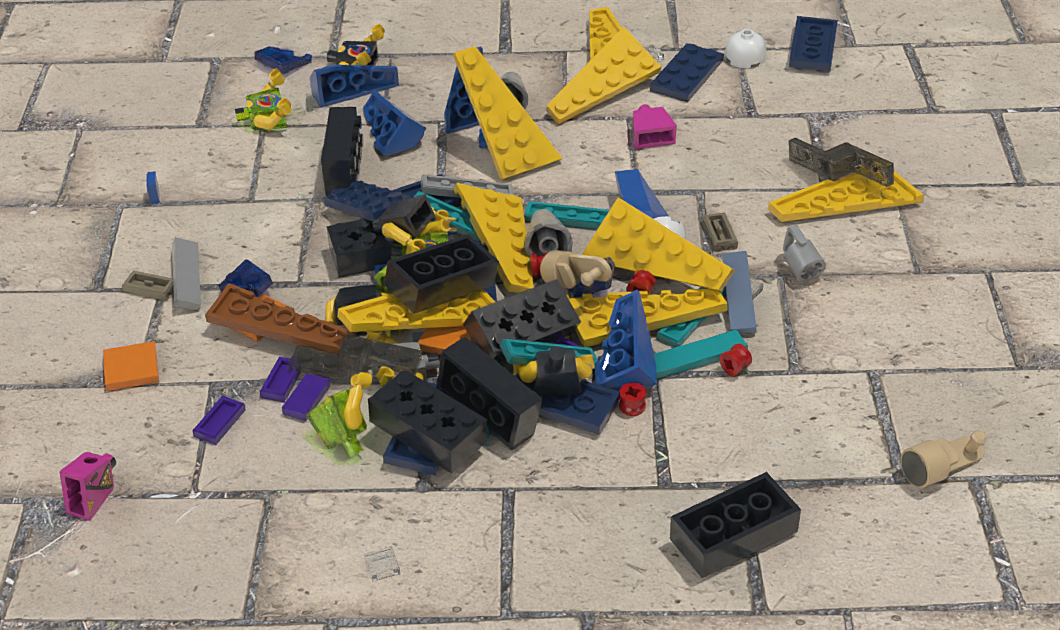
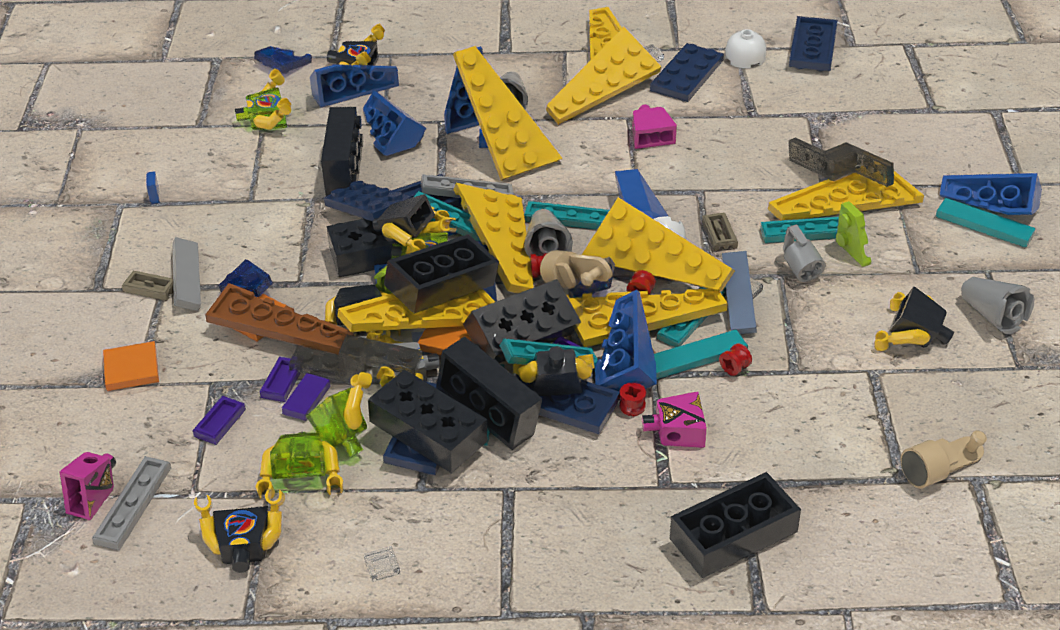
none -> light grey tile [92,456,171,551]
none -> torso [194,489,285,573]
none -> clear neon green torso [255,432,343,499]
none -> dark pink torso [642,392,707,448]
none -> teal tile [760,217,839,243]
none -> lime wing [836,201,871,267]
none -> black torso [874,287,954,351]
none -> teal tile [935,198,1036,247]
none -> blue wedge [940,173,1042,215]
none -> light grey cone [961,277,1035,334]

